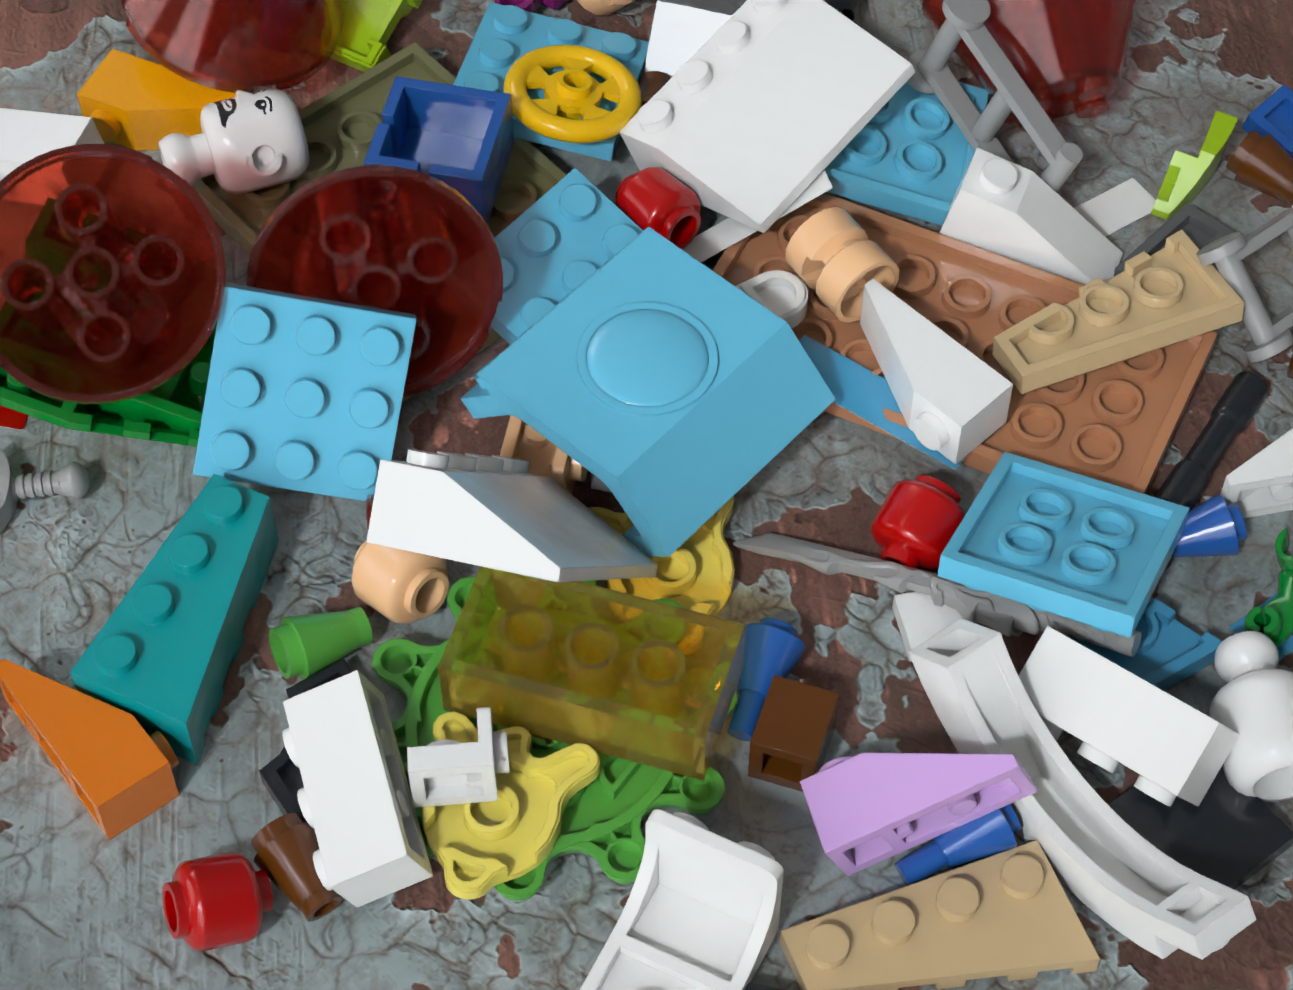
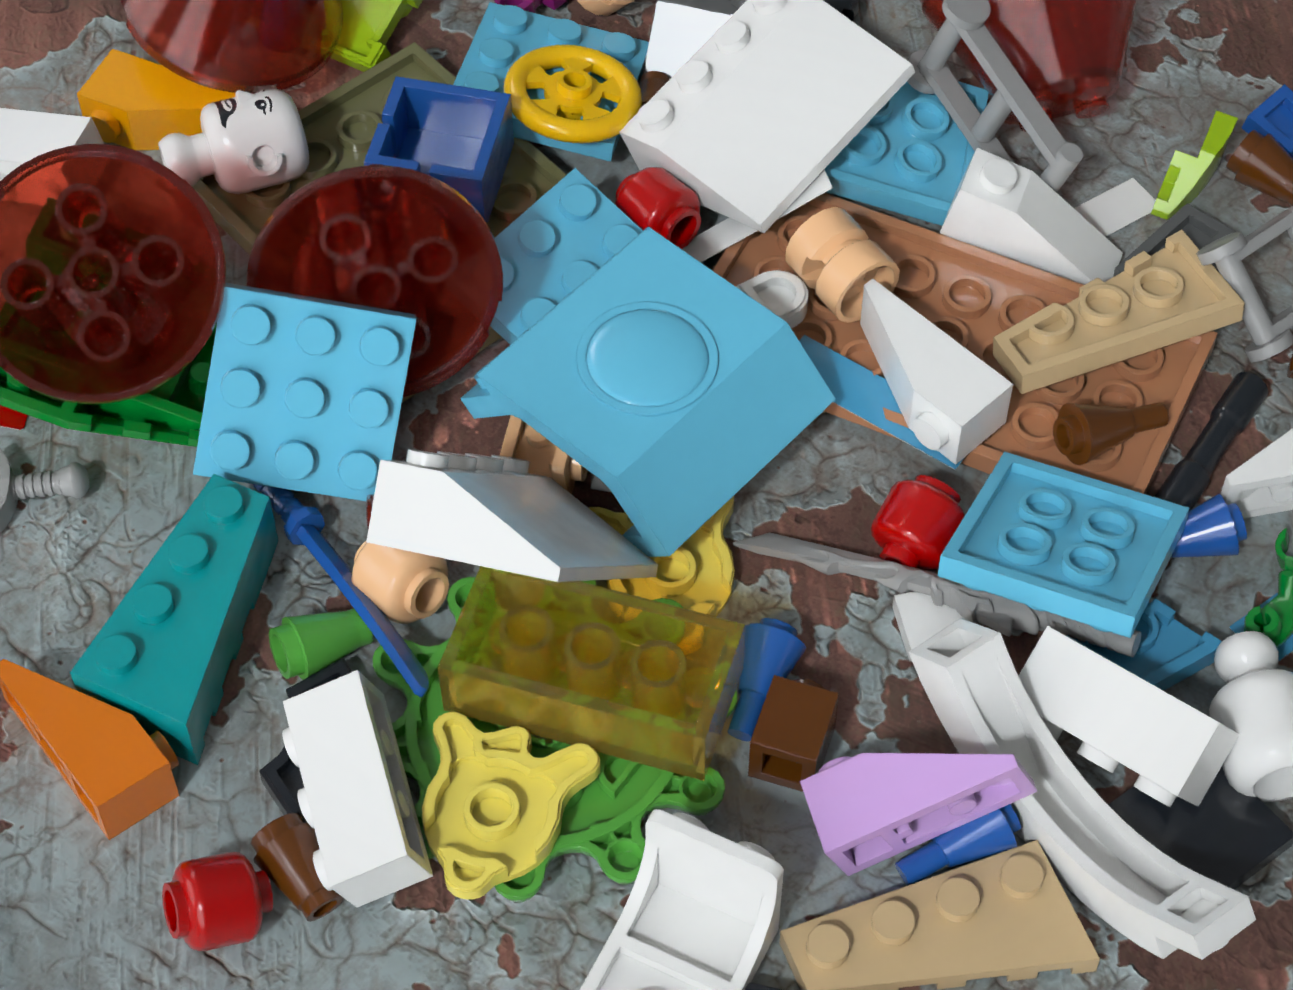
white bracket [407,707,510,808] -> none
none -> blue sword [252,484,429,697]
none -> reddish brown cone [1053,402,1169,465]

